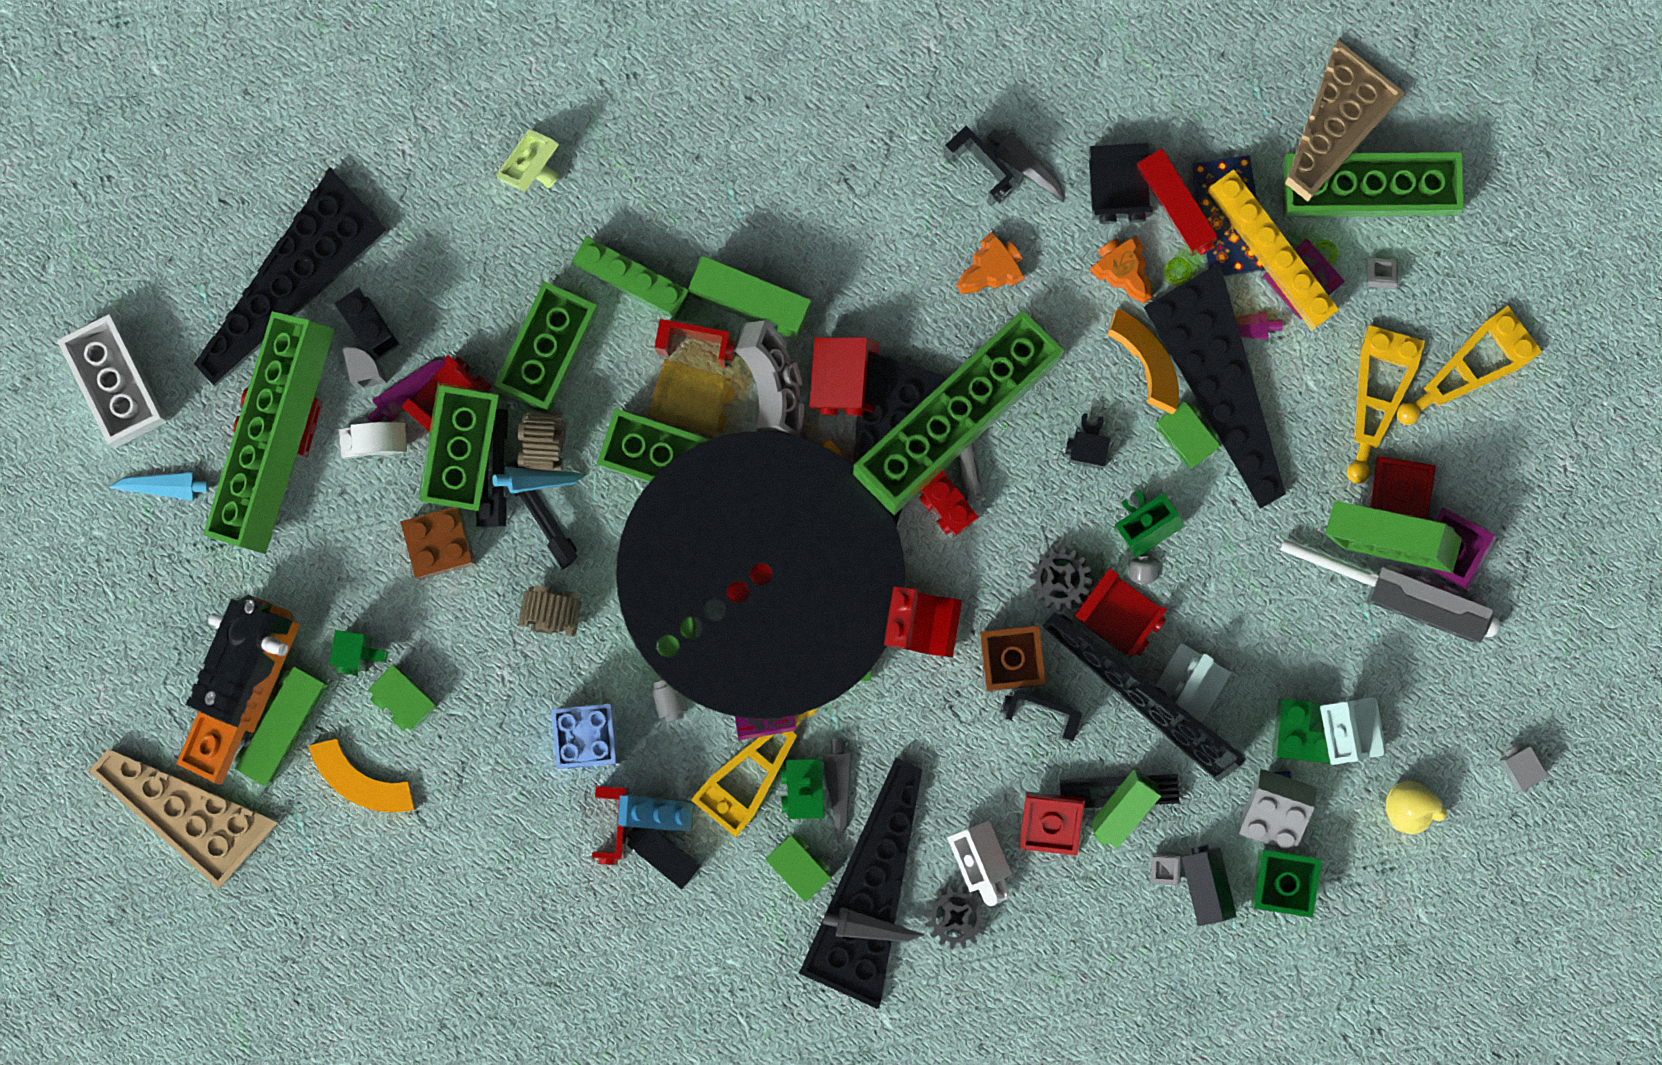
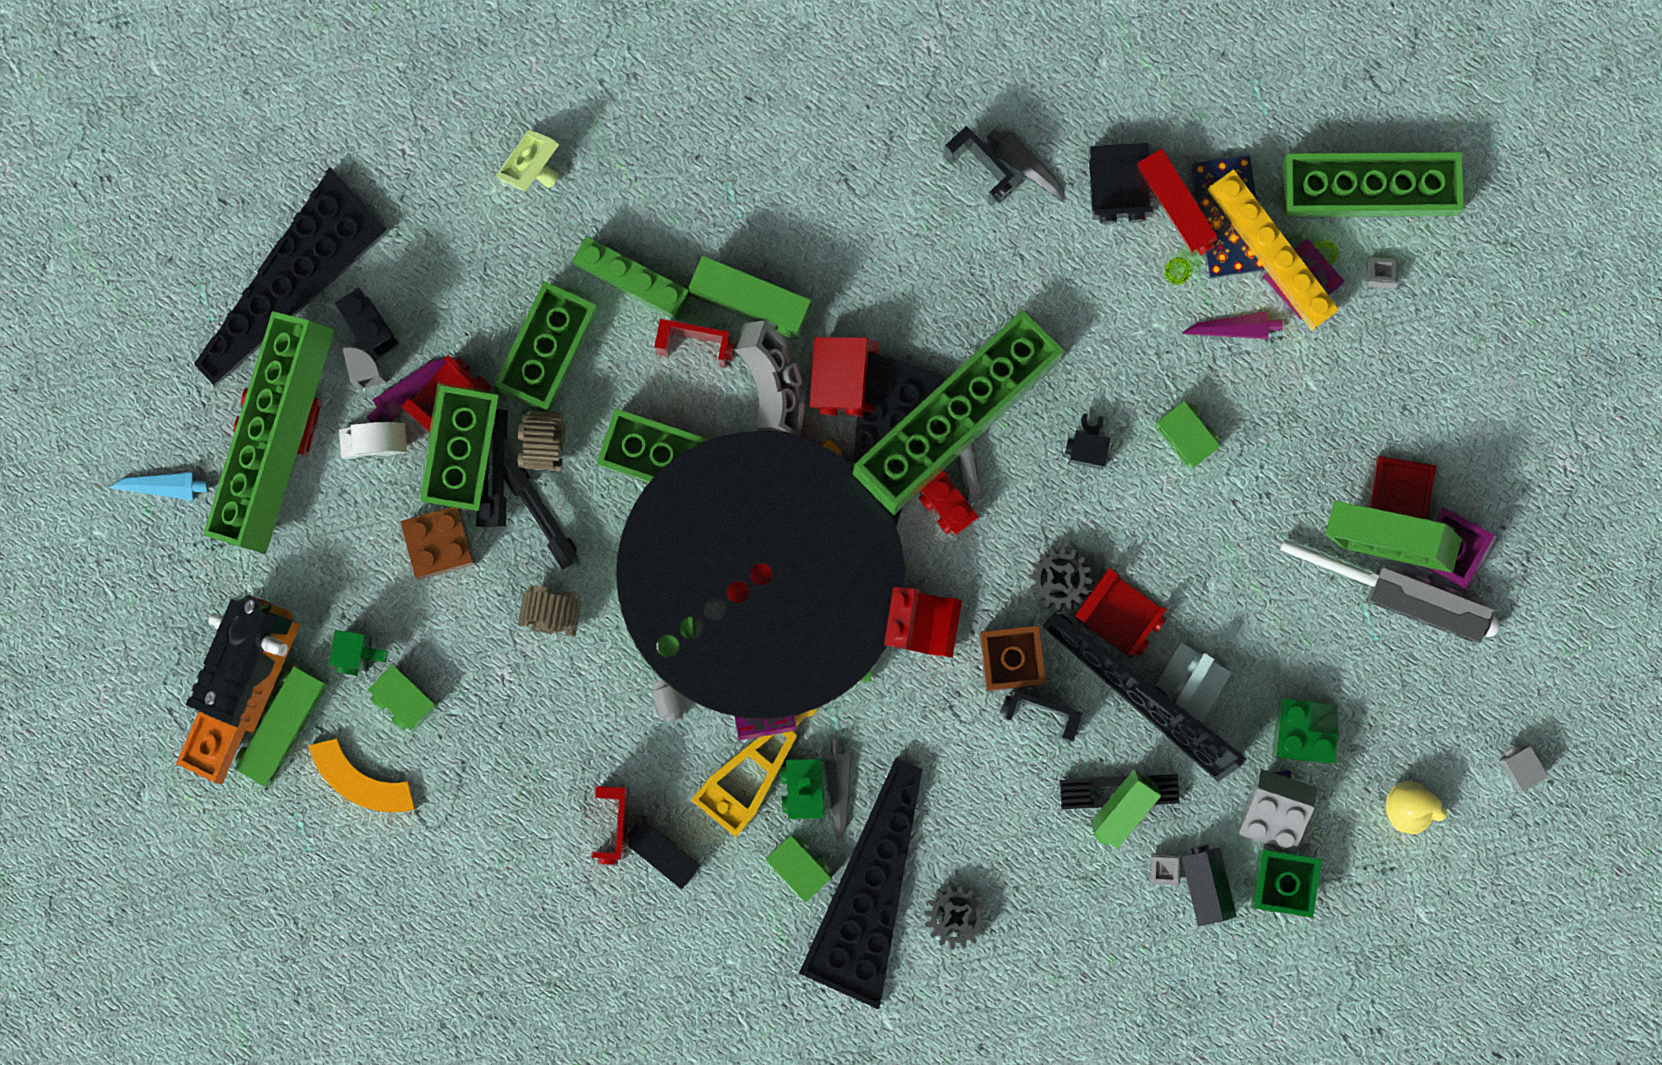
white brick [57,314,167,448] -> none
tan wing [88,749,280,889] -> none
medium azure bar [493,467,587,493] -> none
light blue brick [551,704,620,769] -> none
dark azure plate [618,796,693,832] -> none
clear yellow panel [647,359,736,437] -> none
dark grey bar [823,907,926,942] -> none
white brick [947,820,1012,906] -> none
orange rock [956,232,1025,294] -> none
red tile [1019,791,1085,856] -> none
orange rock [1089,235,1153,304] -> none
light orange tile [1107,308,1179,415] -> none
green brick [1114,490,1185,558] -> none
light grey piece [1129,554,1158,585] -> none
black wing [1143,264,1286,509] -> none
tan wing [1285,39,1405,201] -> none
light aqua panel [1320,697,1387,765] -> none
yellow plate [1346,325,1425,484] -> none
yellow plate [1396,306,1542,425] -> none

